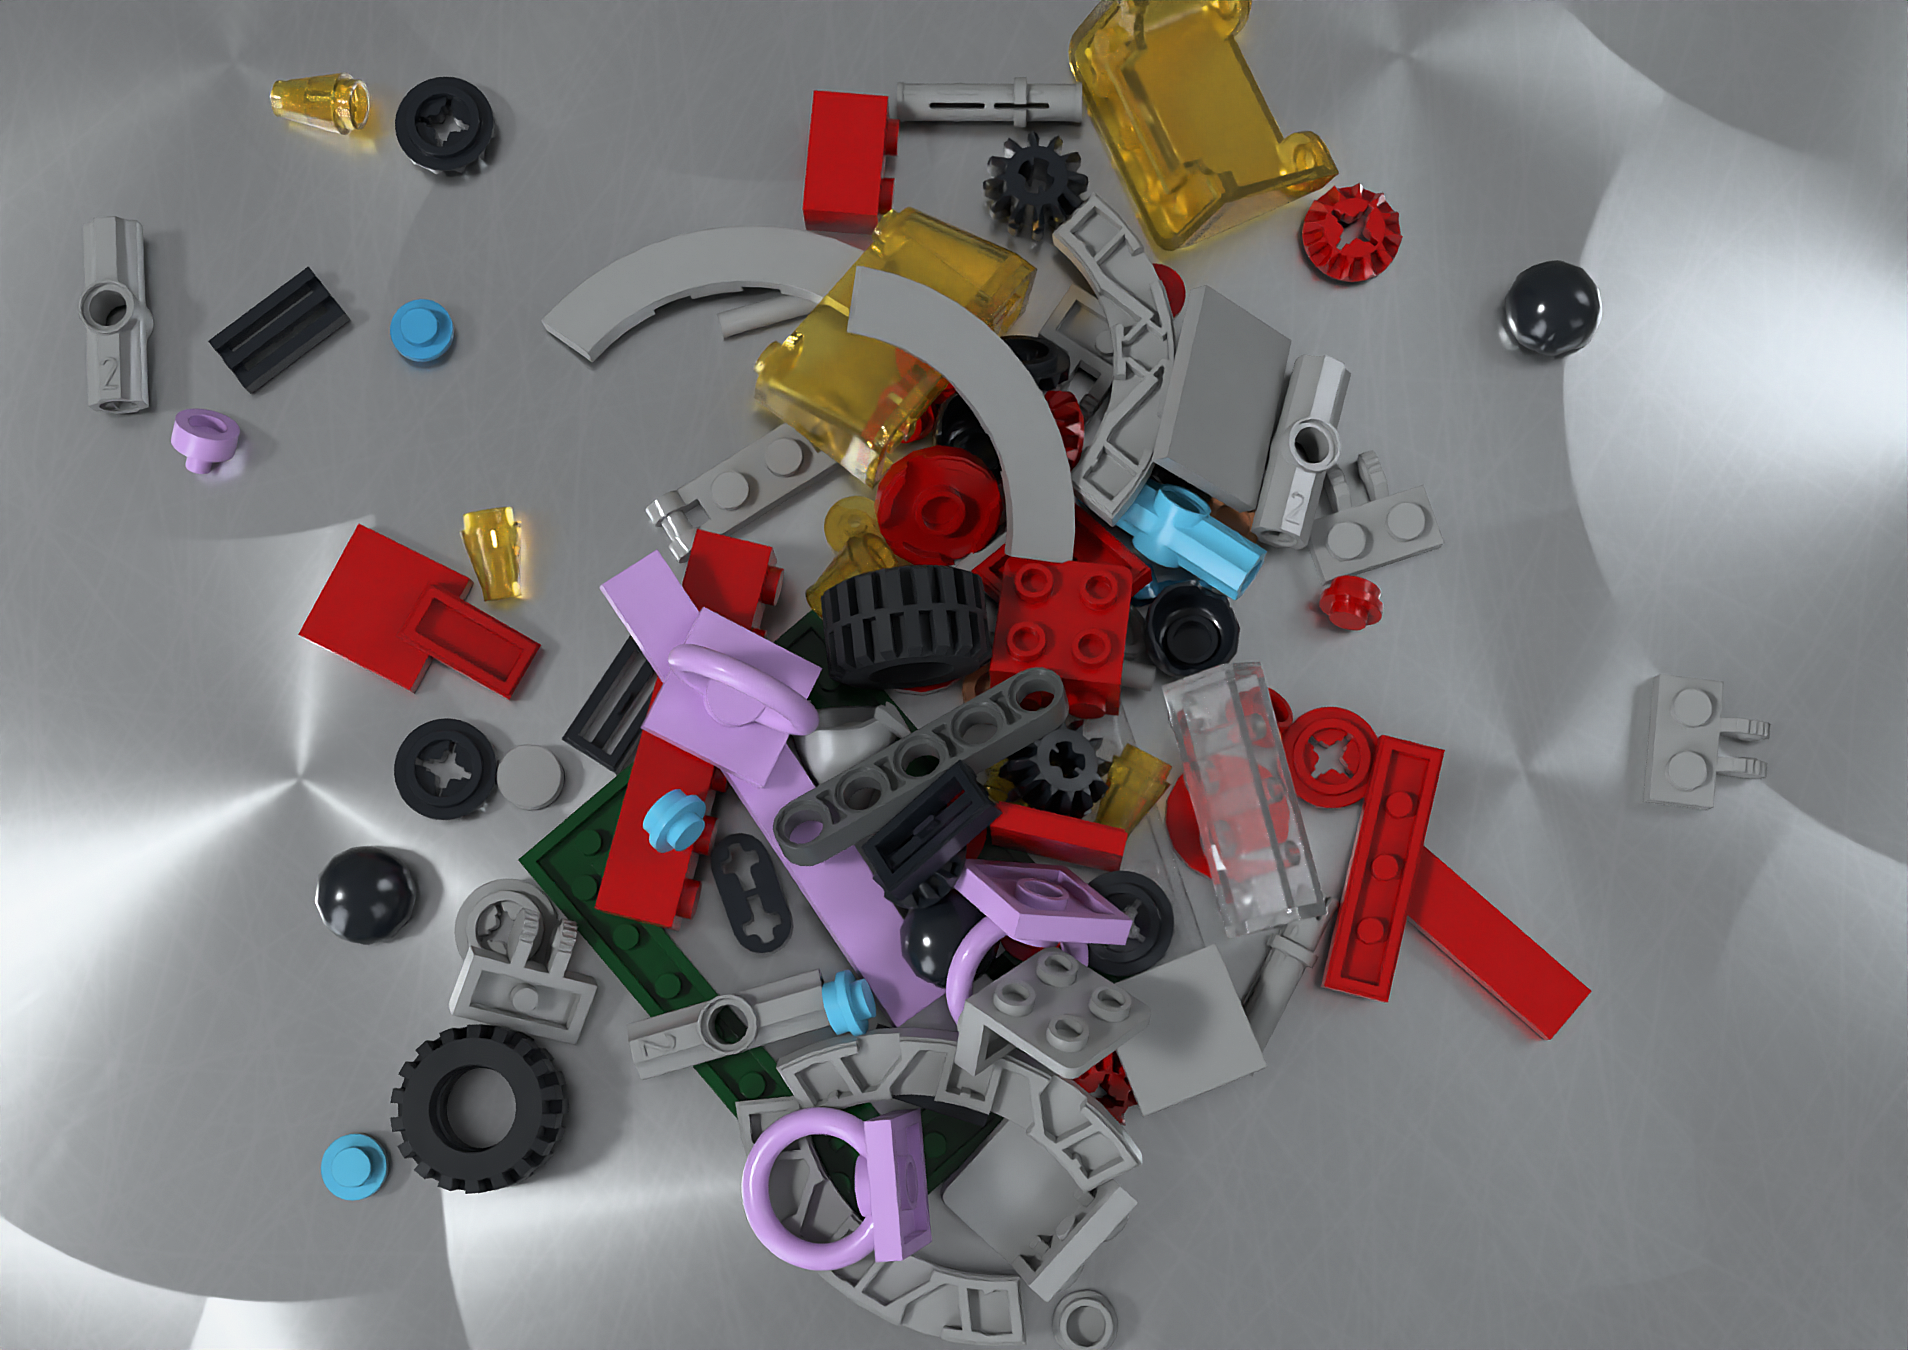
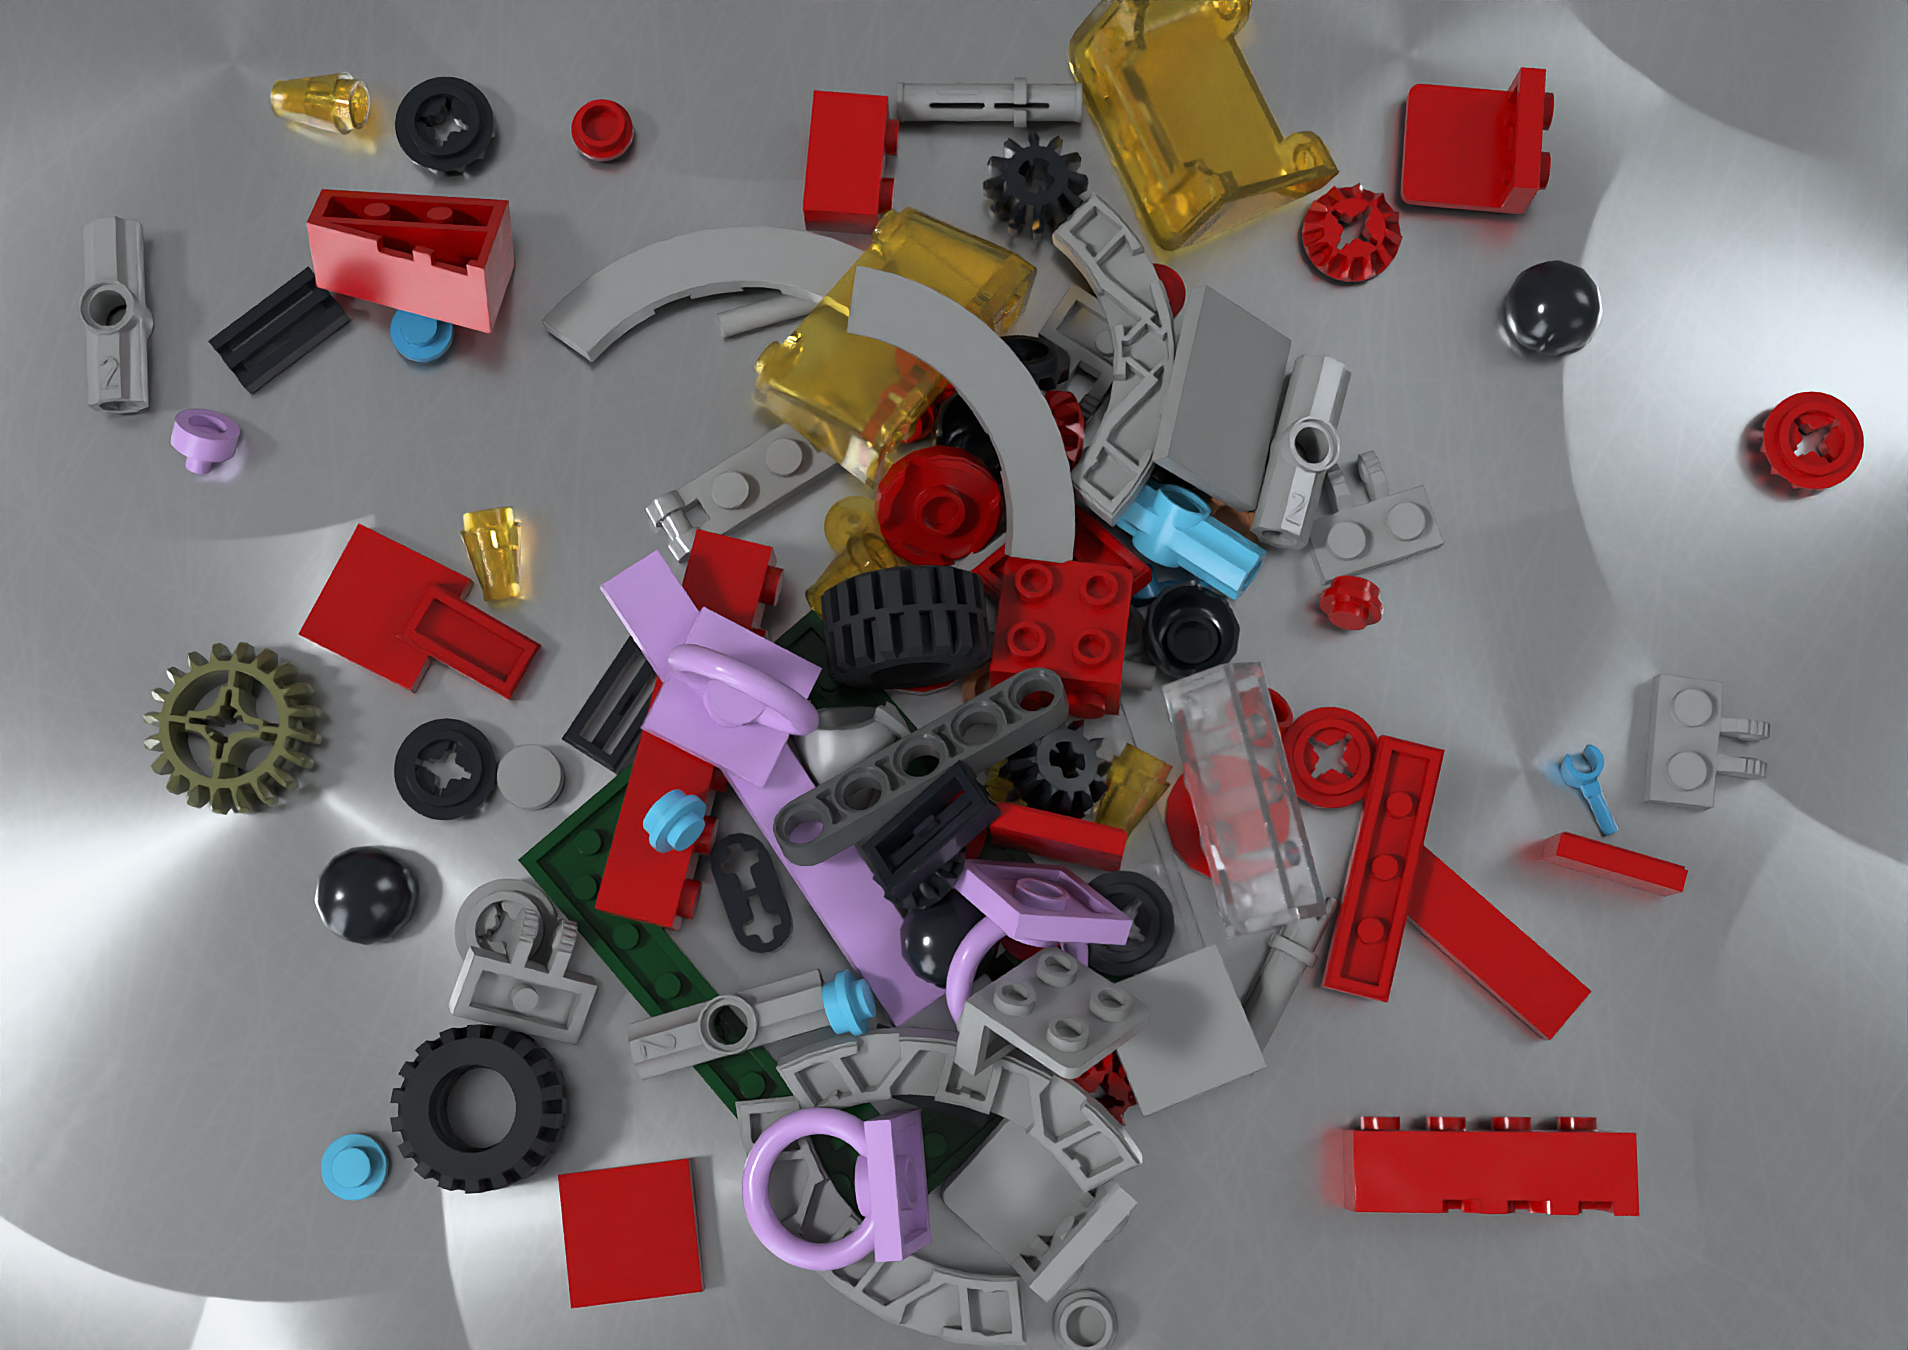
none -> olive gear [143,642,321,815]
none -> red wedge [306,189,515,334]
none -> red tile [558,1158,705,1309]
none -> red plate [571,99,634,161]
none -> red wedge [1343,1116,1640,1216]
none -> red bracket [1400,67,1554,214]
none -> red tile [1541,831,1688,897]
none -> dark azure hand [1560,744,1619,836]
none -> red gear [1760,391,1864,492]

